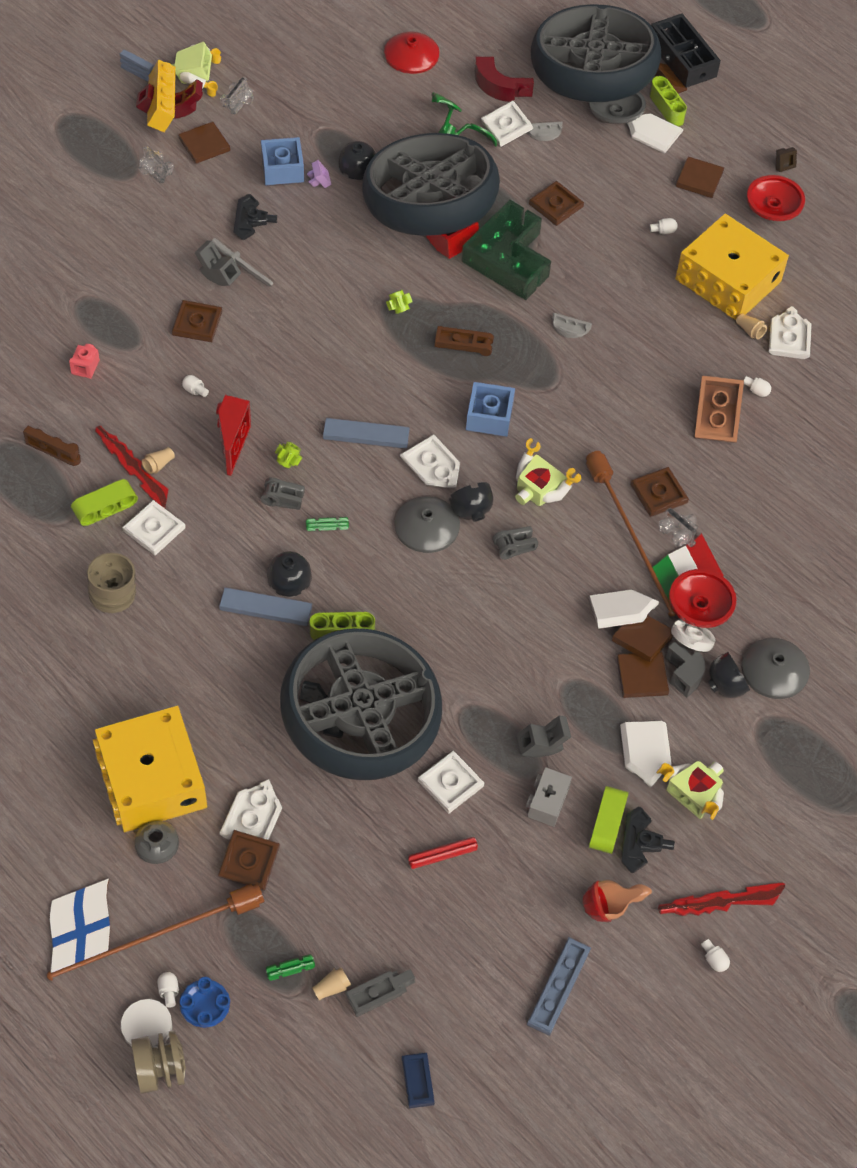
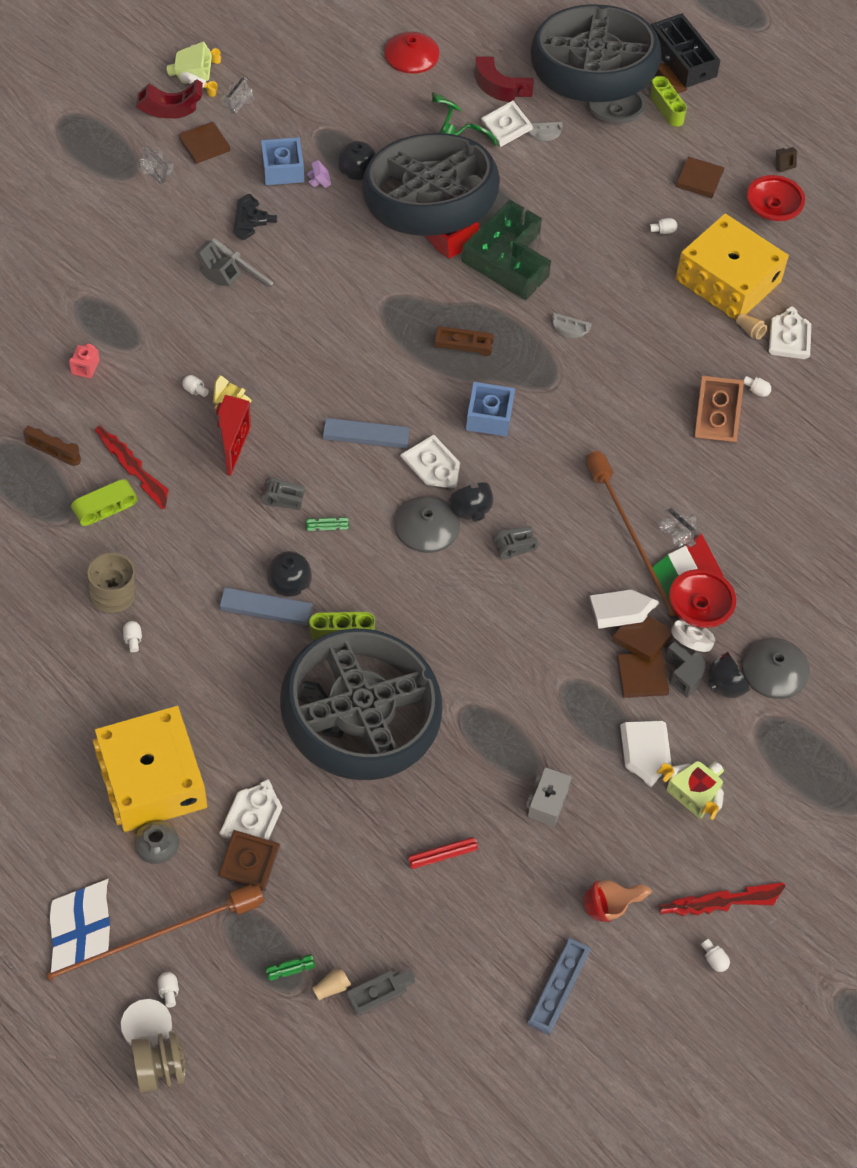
sand blue tile [120,50,154,82] -> none
white tile [123,500,185,555] -> none
tan cone [142,447,175,474] -> none
yellow arch [147,60,176,133] -> none
reddish brown tile [172,300,223,343] -> none
blue dish [179,977,230,1028] -> none
lime gear [274,442,303,468] -> none
lime gear [386,289,413,314] -> none
dark blue tile [402,1052,435,1109] -> none
white tile [418,751,484,814] -> none
torso [515,438,581,506] -> none
dark grey brick [516,715,571,757] -> none
reddish brown tile [529,181,584,226] -> none
lime beam [589,786,629,854] -> none
black piece [621,807,675,873] -> none
white tile [627,113,683,154] -> none
reddish brown tile [630,467,689,517] -> none
none -> white cylinder [123,621,142,652]
none -> light yellow brick [213,375,252,410]

